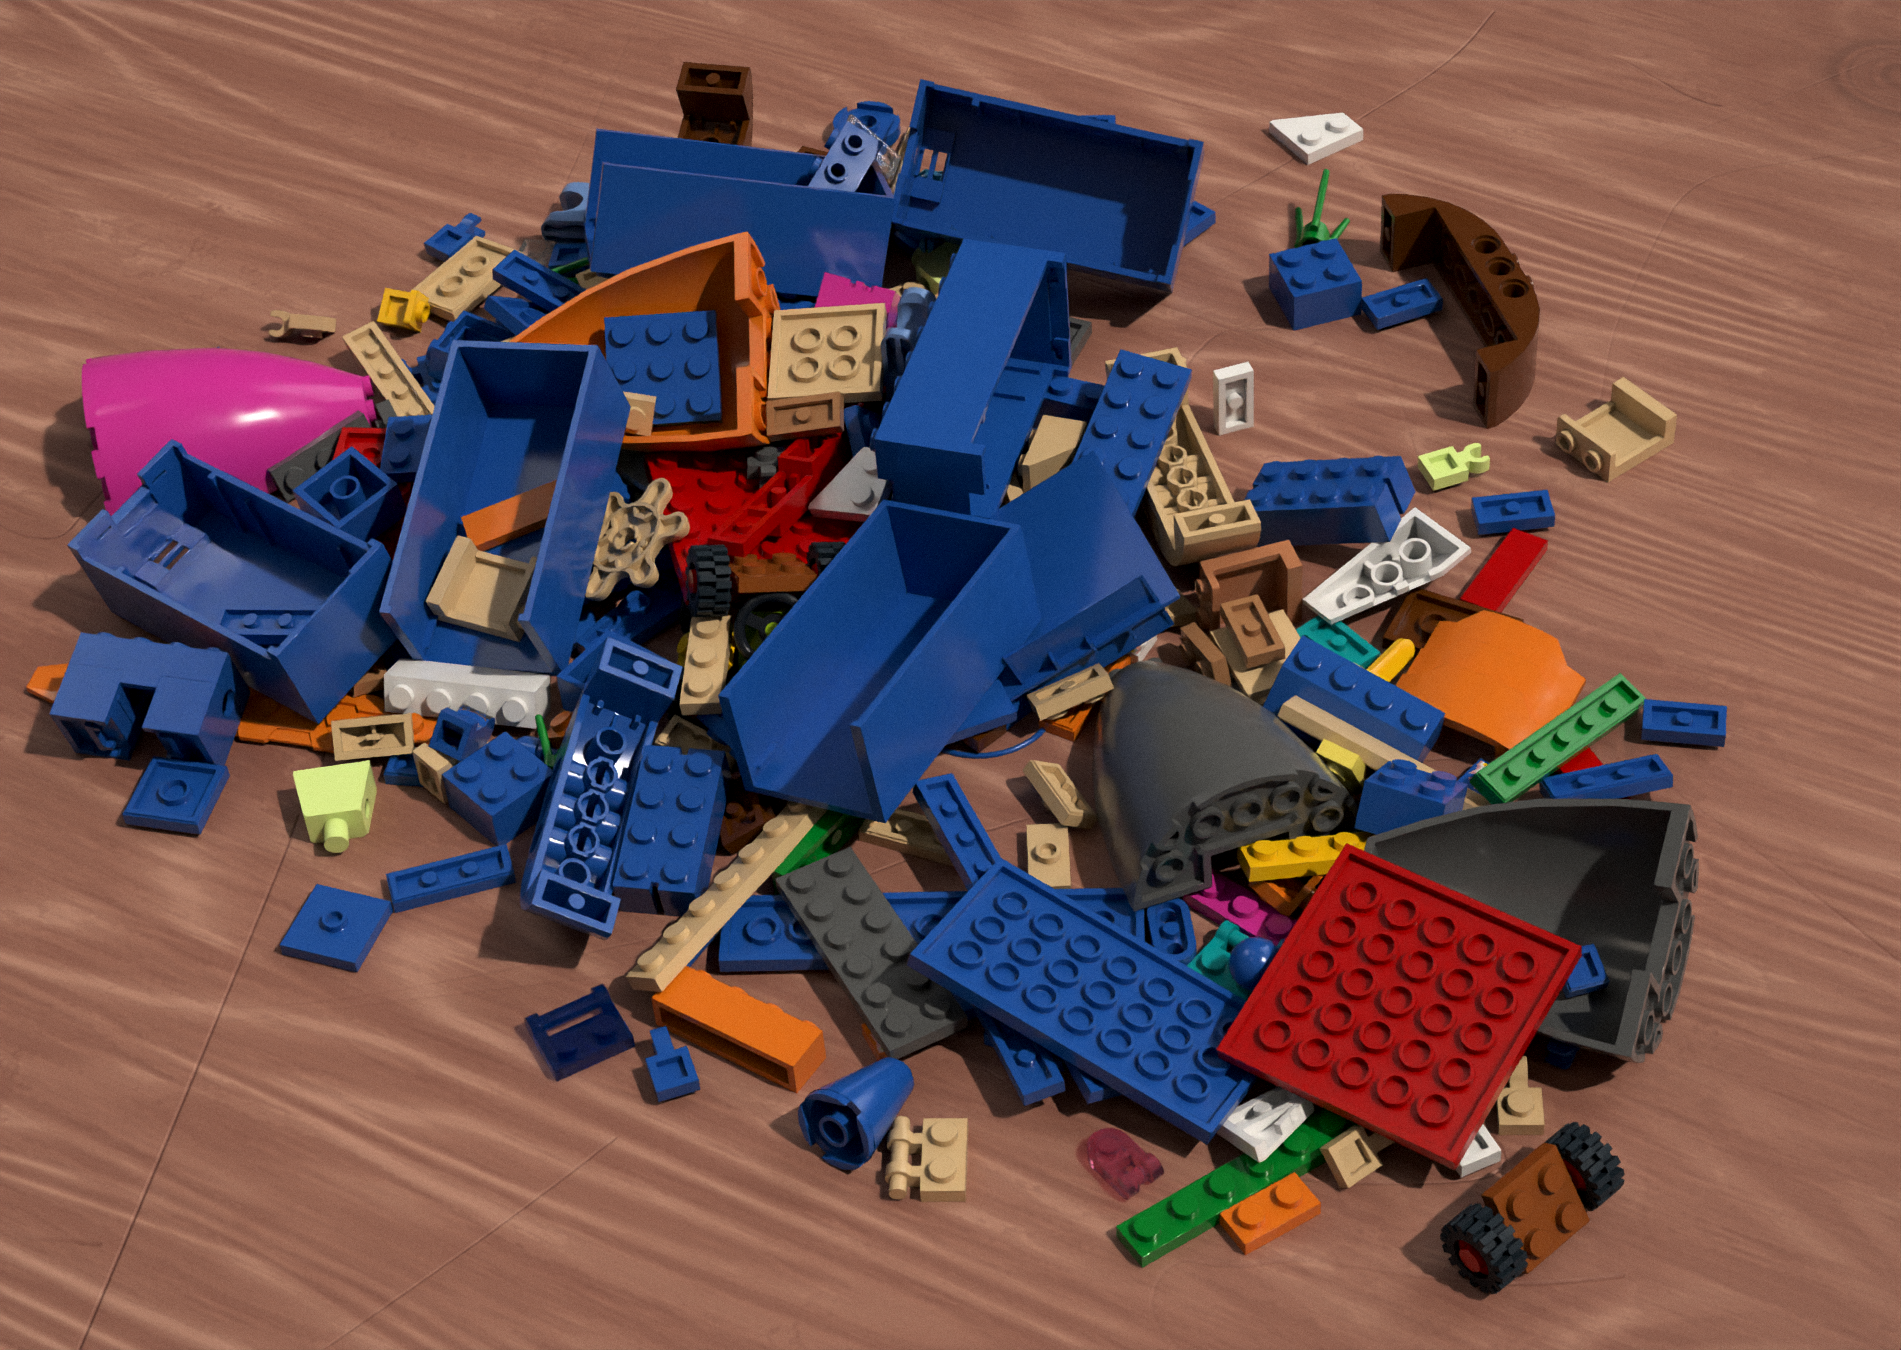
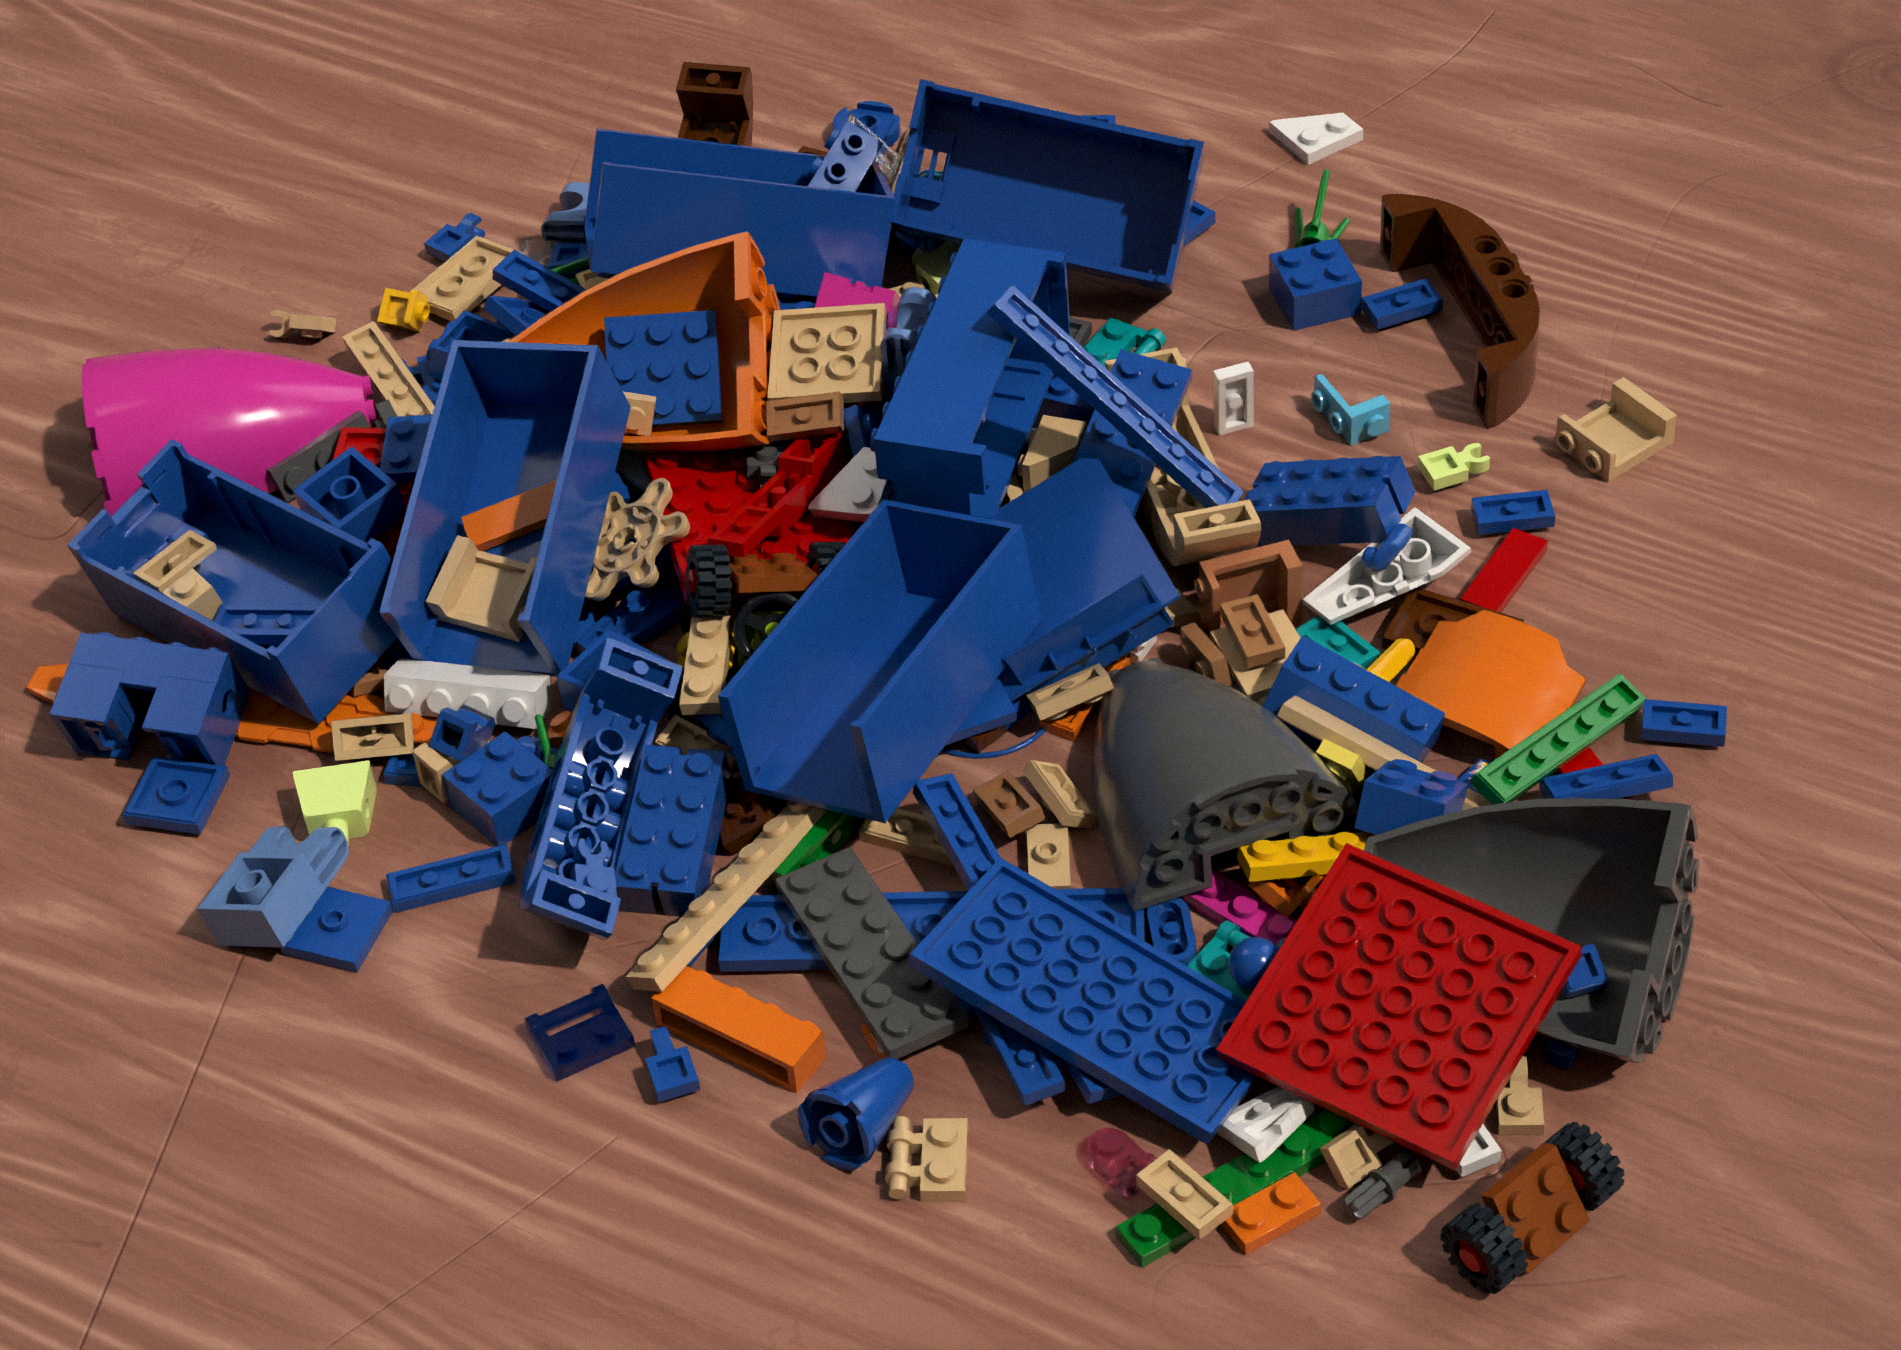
none -> tan slope [133,530,217,593]
none -> tan slope [161,568,223,621]
none -> medium blue brick [197,826,349,948]
none -> blue plate [569,839,617,897]
none -> medium nougat plate [973,771,1045,838]
none -> blue plate [987,285,1244,508]
none -> teal plate [1084,318,1167,367]
none -> tan plate [1136,1149,1233,1241]
none -> medium azure bracket [1311,374,1391,446]
none -> dark grey axle [1342,1150,1422,1221]
none -> blue arm [1362,523,1412,572]

